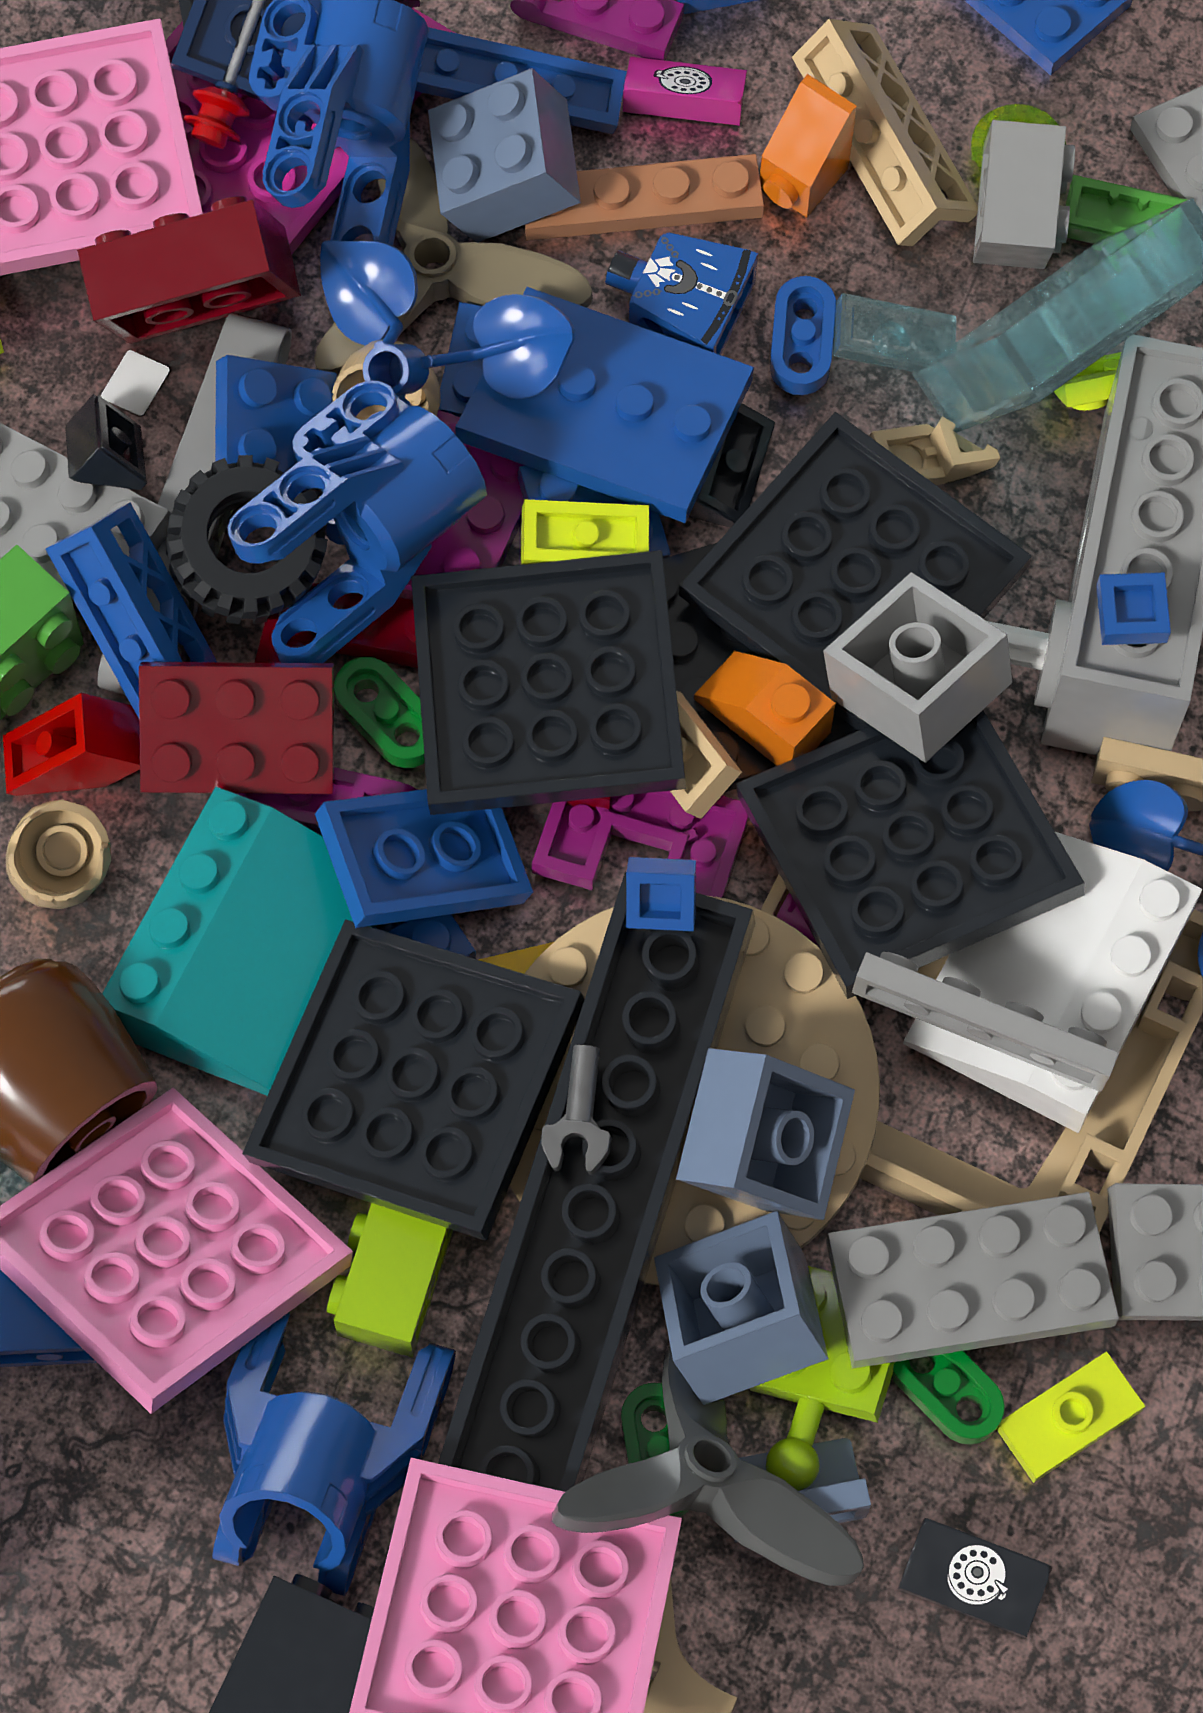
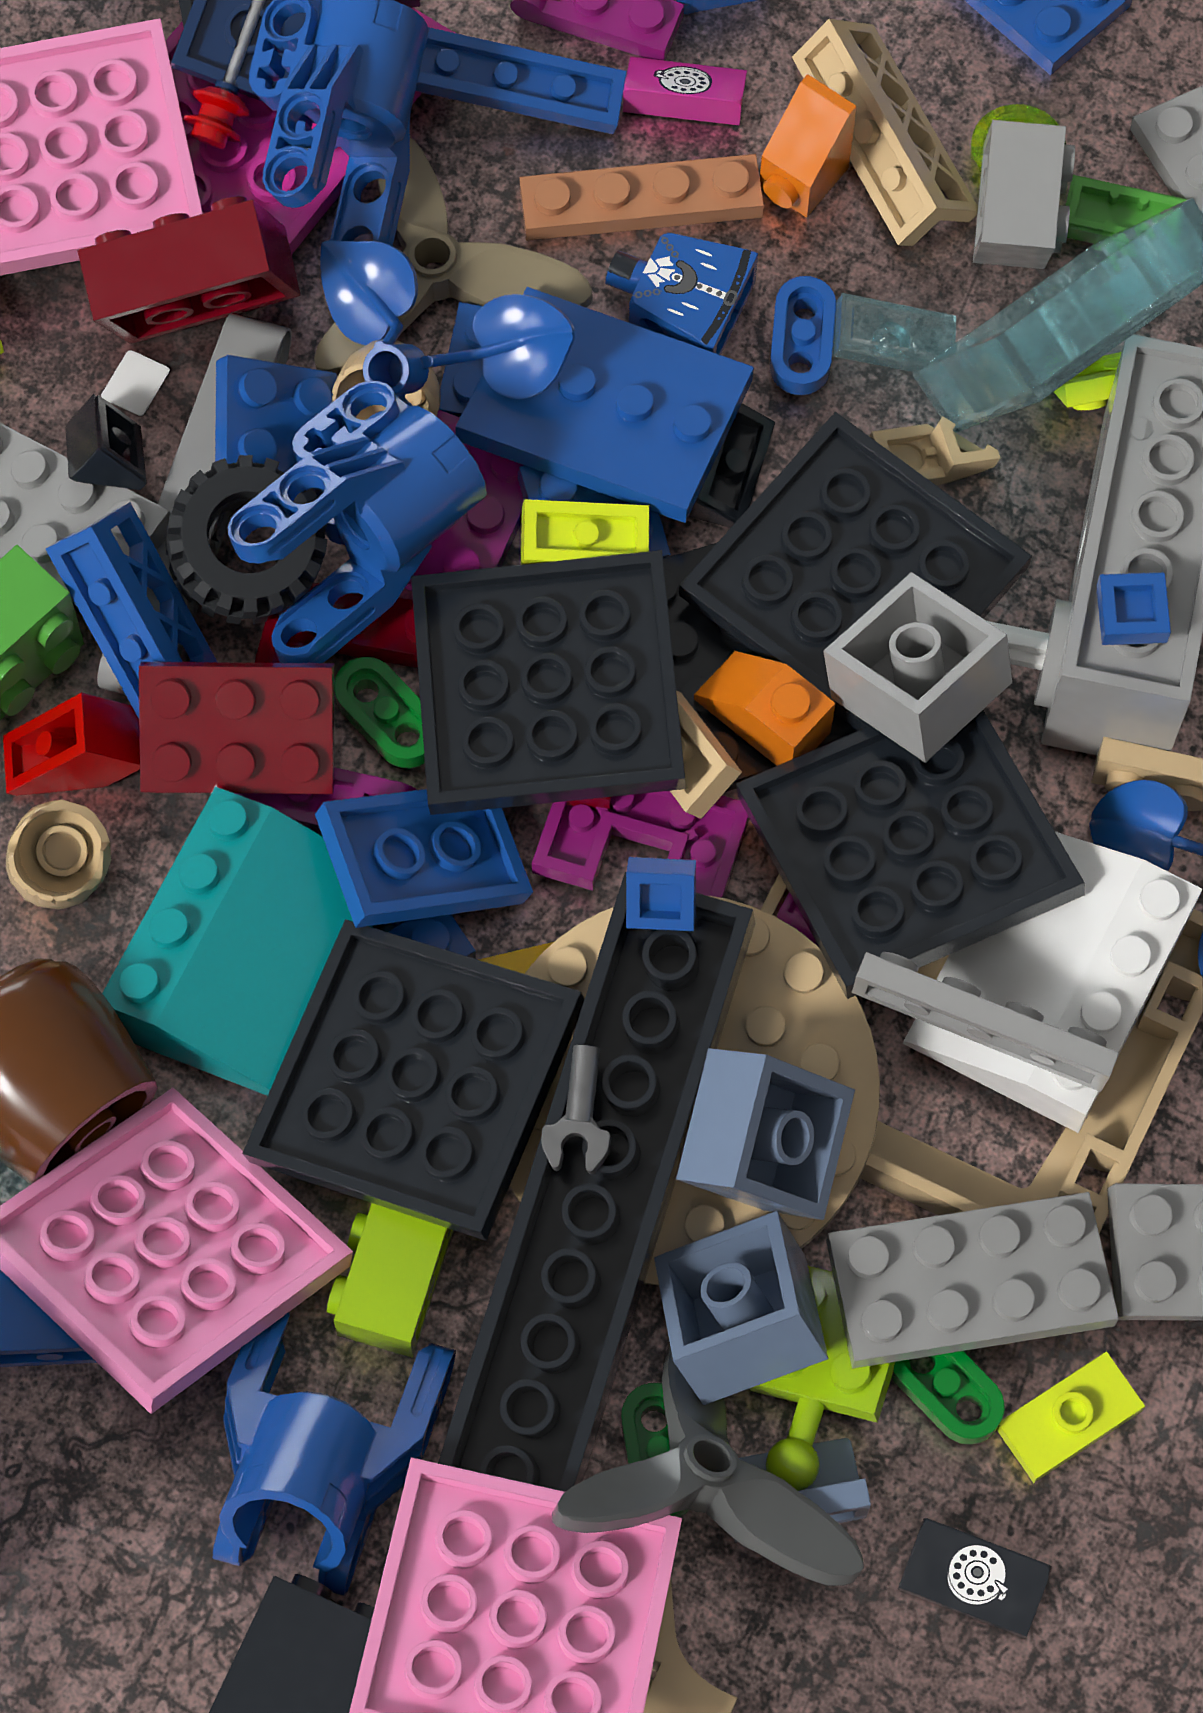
sand blue brick [428,68,581,242] -> none

